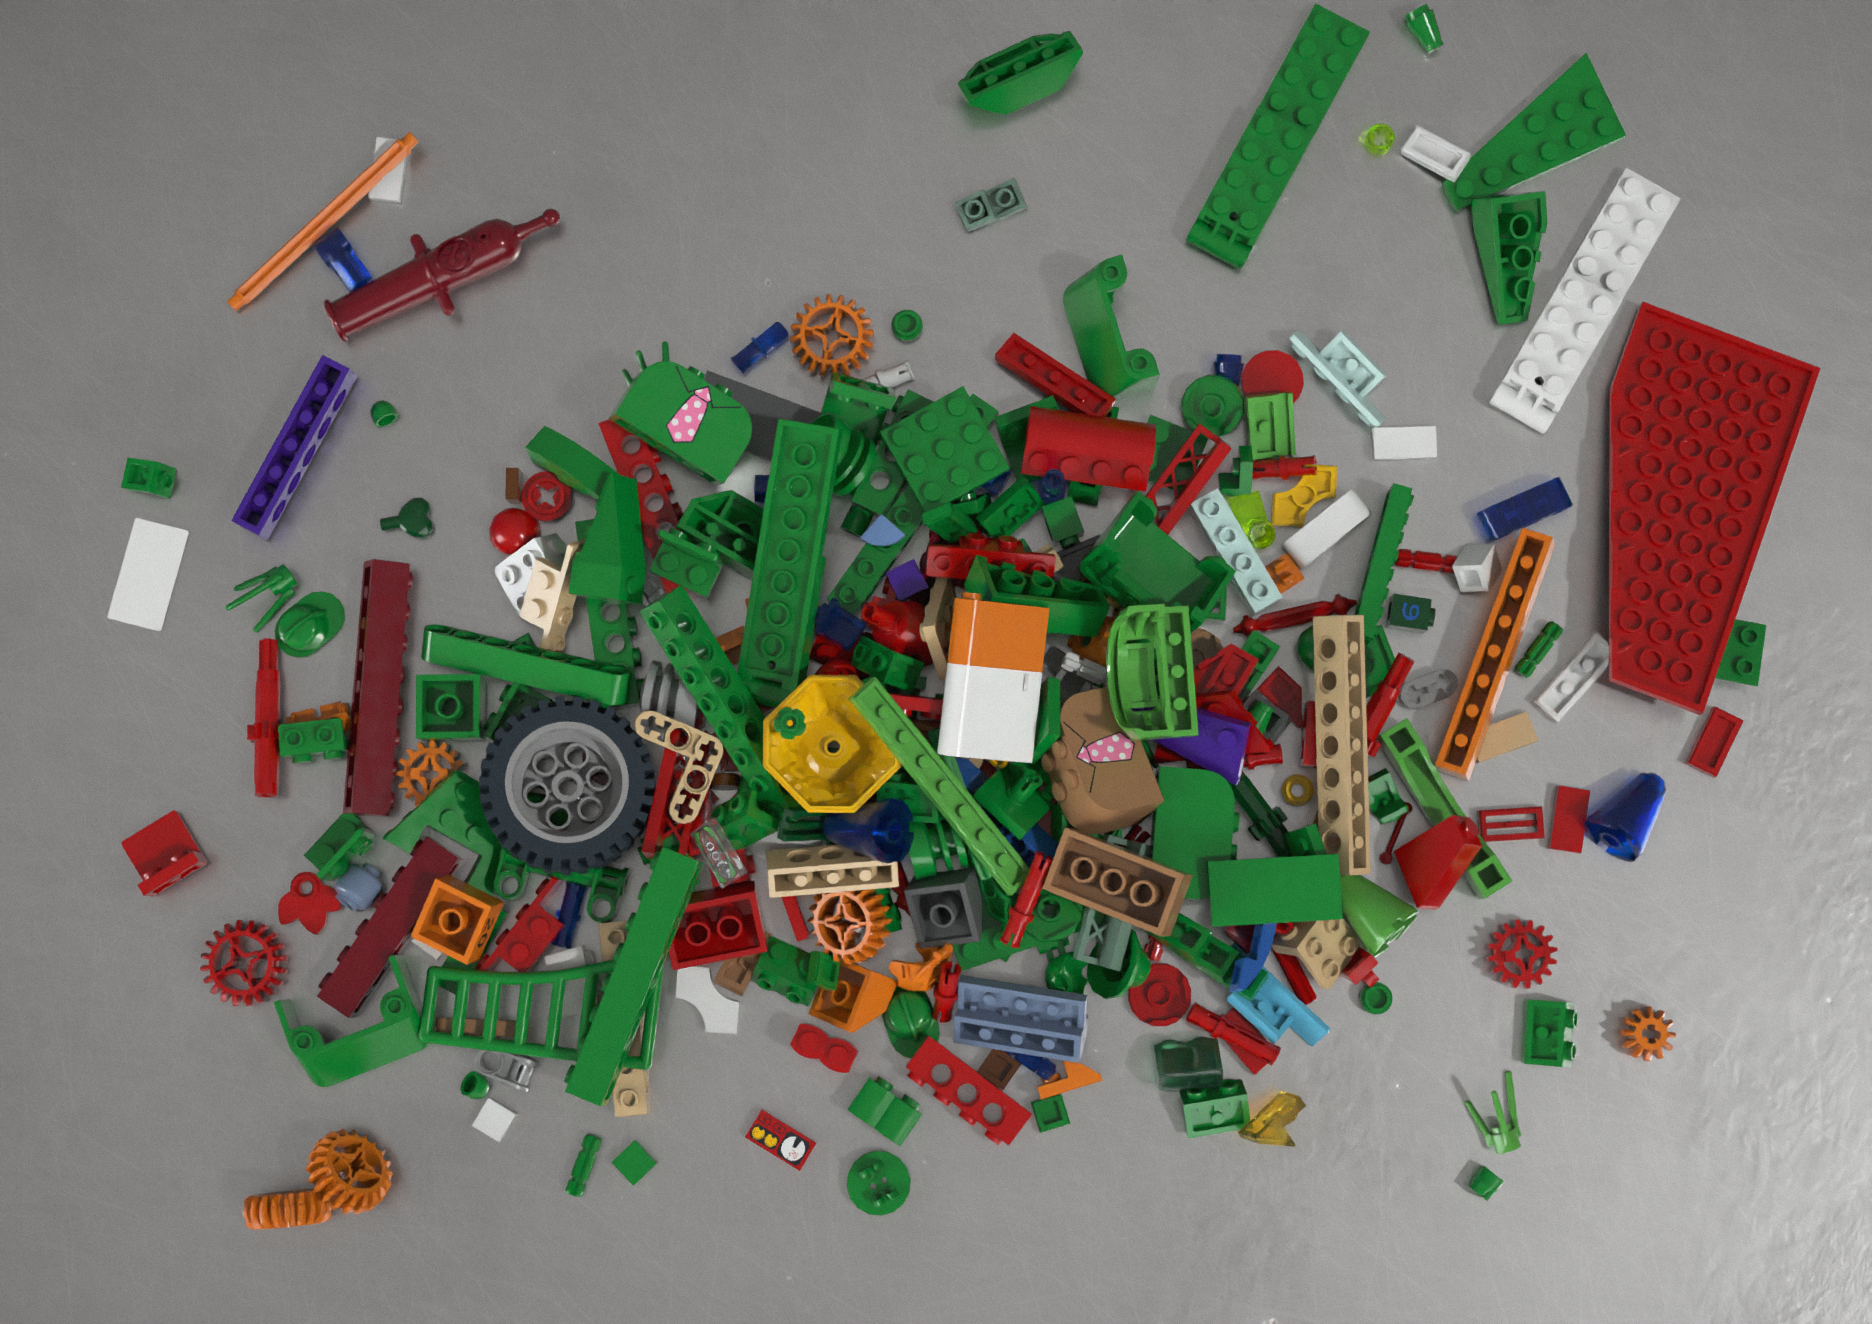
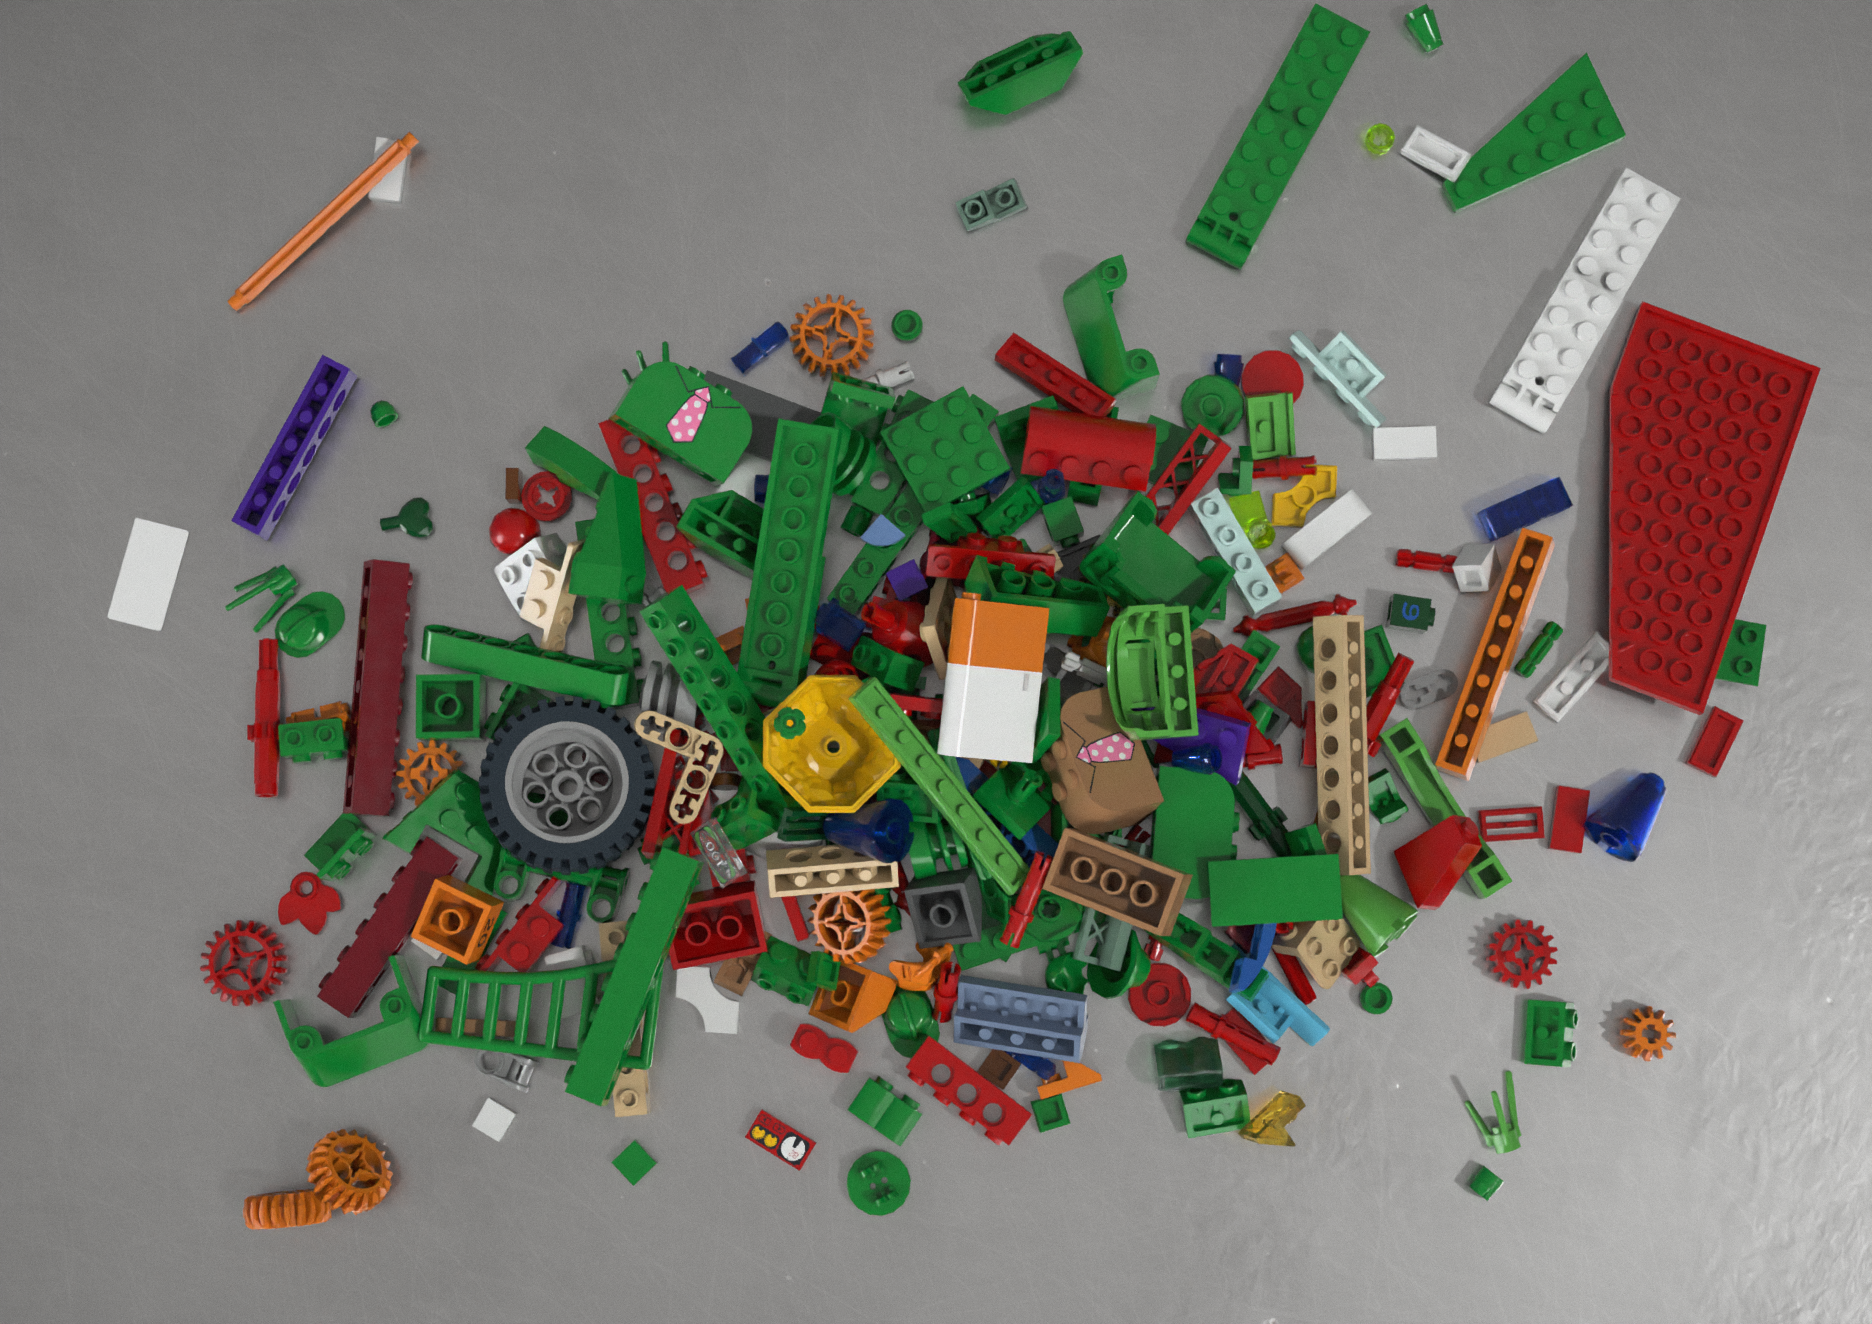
green bracket [121,457,176,498] -> none
red bracket [121,810,208,897] -> none
clear blue piece [312,227,372,292] -> none
dark red piece [324,209,560,342] -> none
sand blue head [334,863,383,912] -> none
green hinge [461,1071,489,1099] -> none
green axle [565,1134,602,1197] -> none
green bracket [649,528,724,599] -> none
yellow plate [1281,774,1314,806] -> none
green piece [1354,483,1414,646] -> none
red hinge [1379,802,1413,865] -> none
green wedge [1471,191,1548,325] -> none
none -> clear blue cone [1172,742,1222,775]

